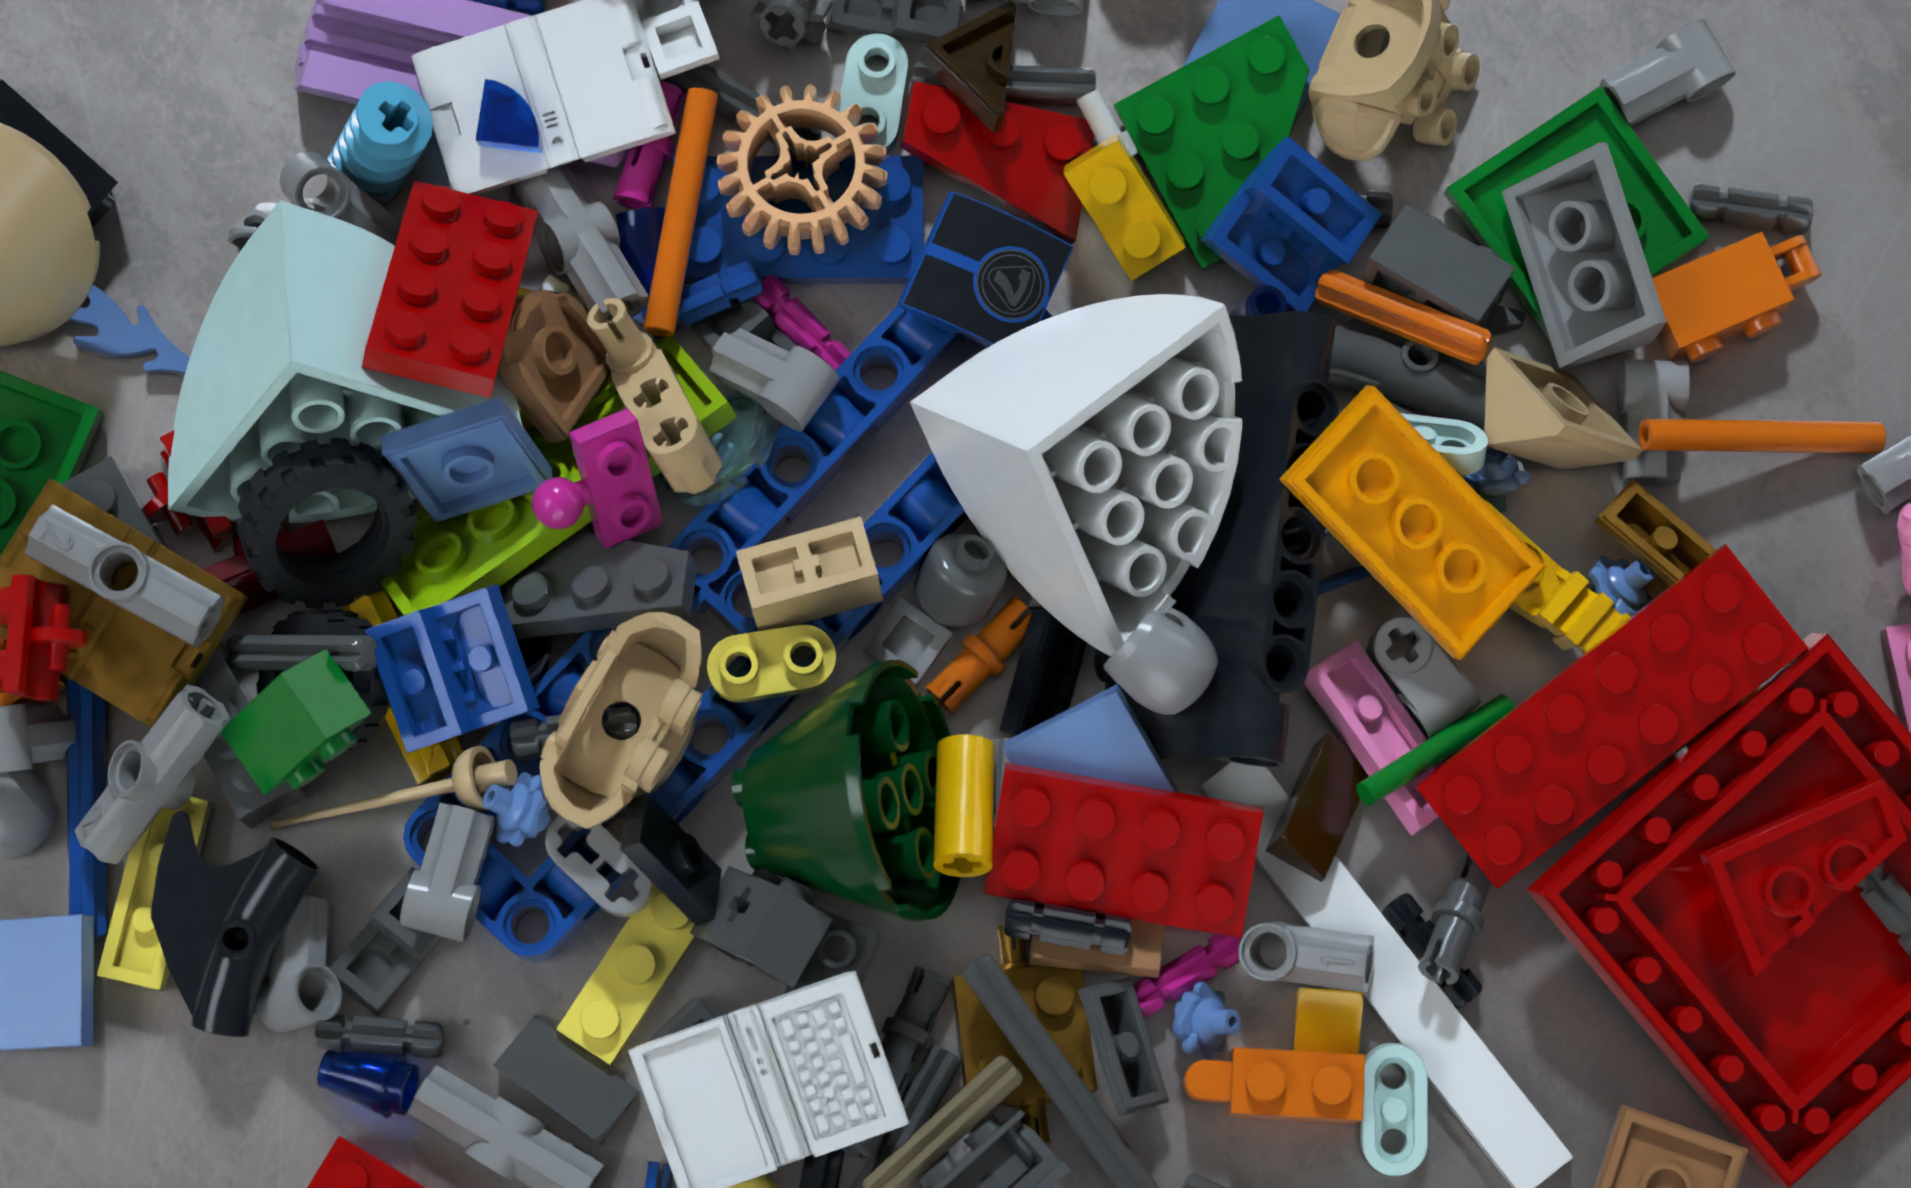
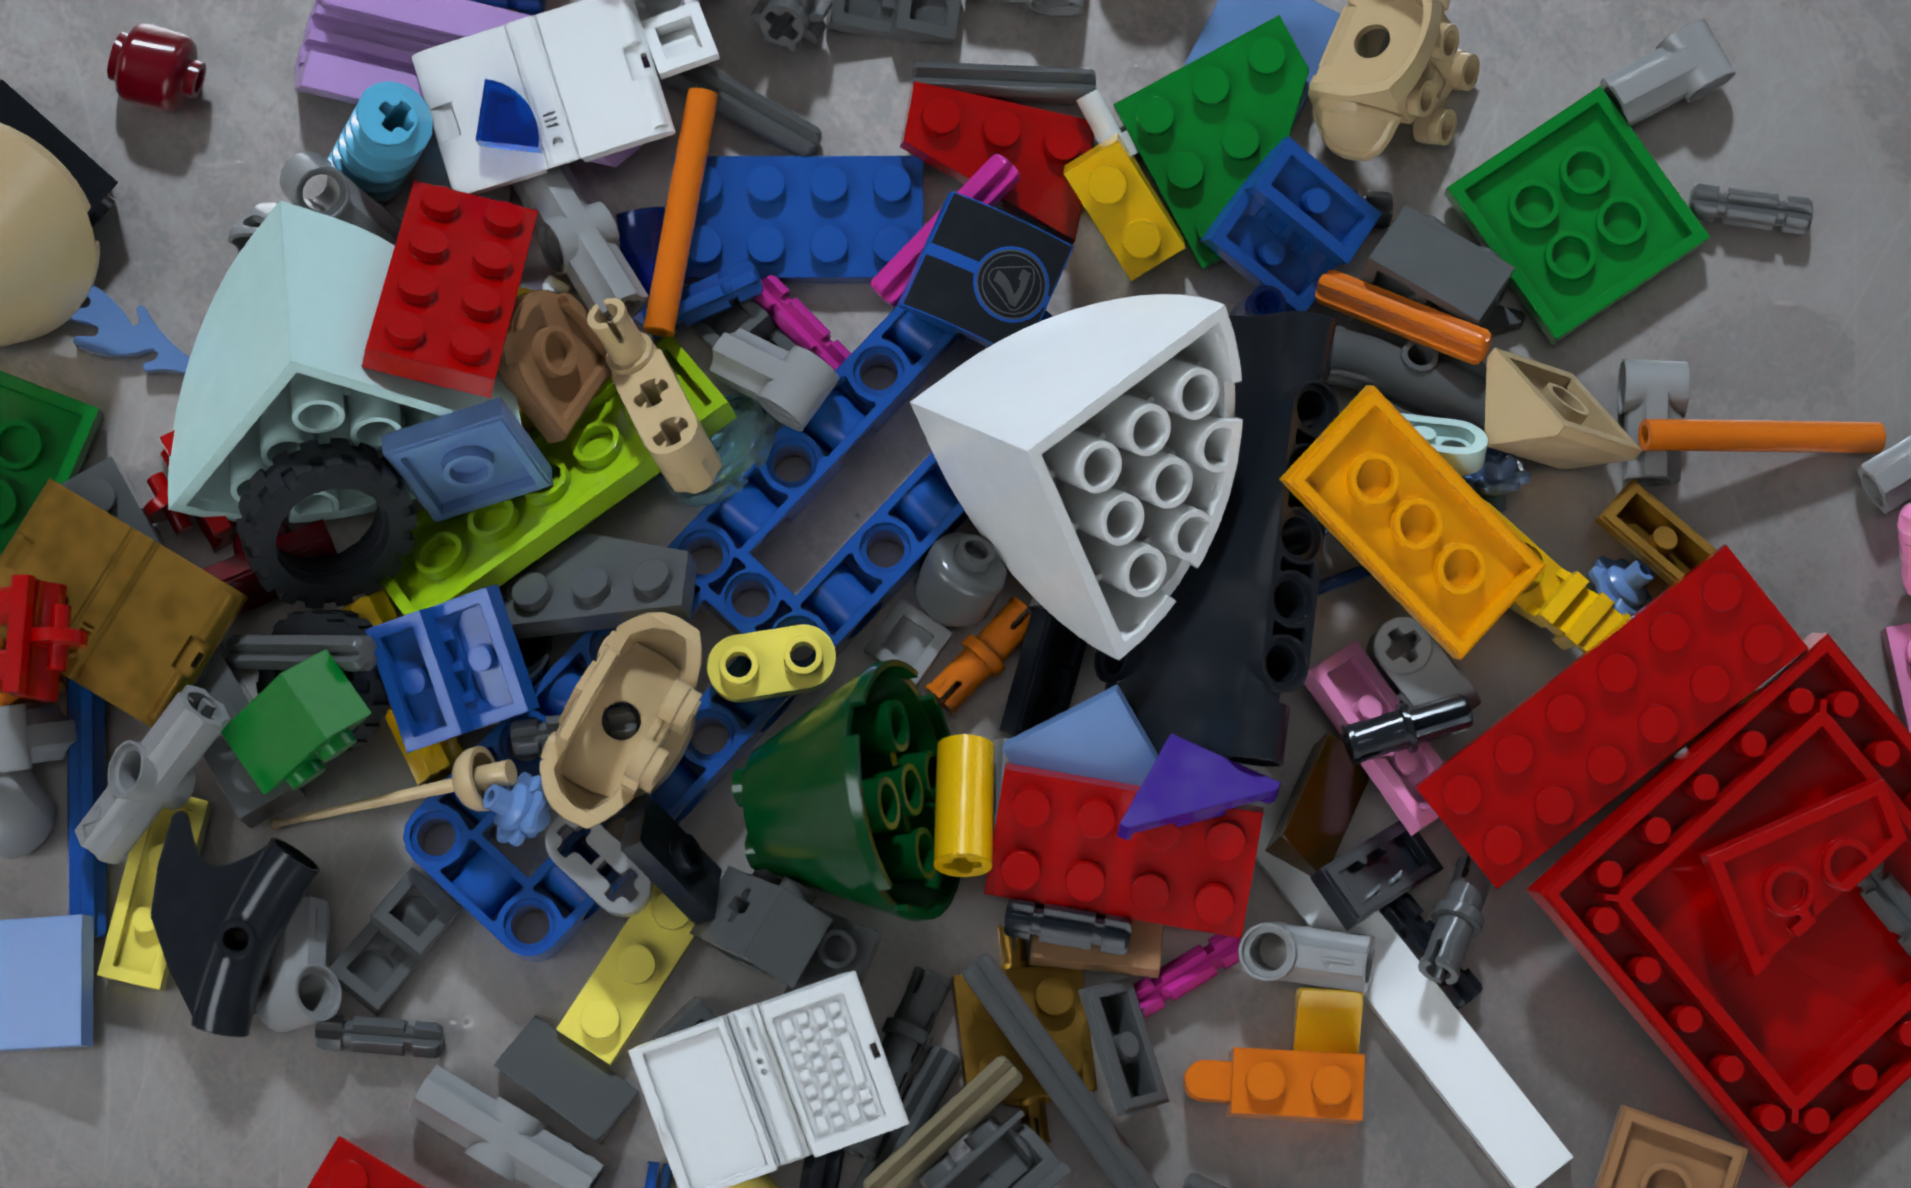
light grey piece [24,505,226,648] -> none
clear blue cone [317,1049,420,1118] -> none
light grey piece [400,803,496,943] -> none
dark pink plate [532,408,664,549] -> none
dark pink pin [613,81,686,212] -> none
light nougat gear [717,84,888,256] -> none
tan hinge [736,516,883,631] -> none
light aqua plate [839,34,908,154] -> none
dark brown tile [920,1,1017,134] -> none
light grey helmet [1104,608,1218,715] -> none
medium blue plant [1172,982,1241,1060] -> none
green bar [1356,694,1515,806] -> none
light aqua plate [1360,1043,1428,1176] -> none
light grey slope [1501,142,1666,368] -> none
orange brick [1652,231,1822,363] -> none
none -> dark red head [107,23,206,113]
none -> dark pink axle [870,154,1021,307]
none -> dark purple tile [1117,733,1281,840]
none -> black plate [1310,820,1444,931]
none -> black axle [1341,694,1474,765]

